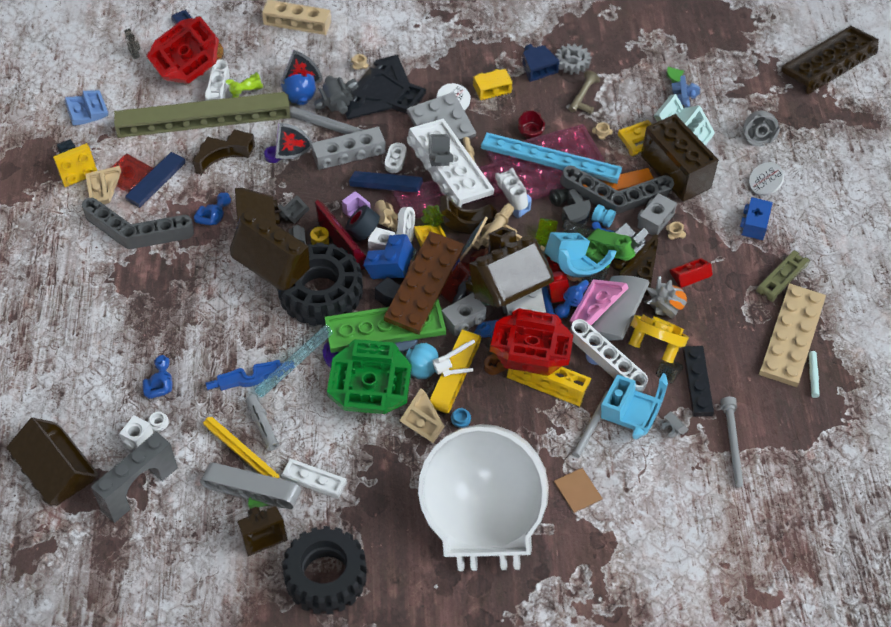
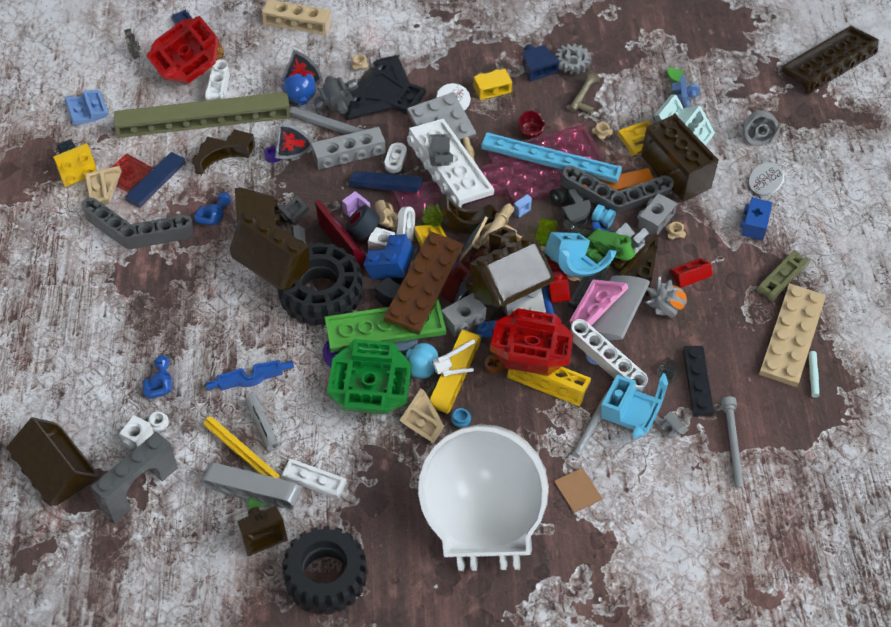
lime animal [225,72,263,98] -> none
clear light blue axle [255,325,333,397] -> none
yellow wheel [310,227,329,245] -> none
white piece [495,168,528,210] -> none
blue piece [555,280,589,319] -> none
yellow piece [628,315,689,363] -> none

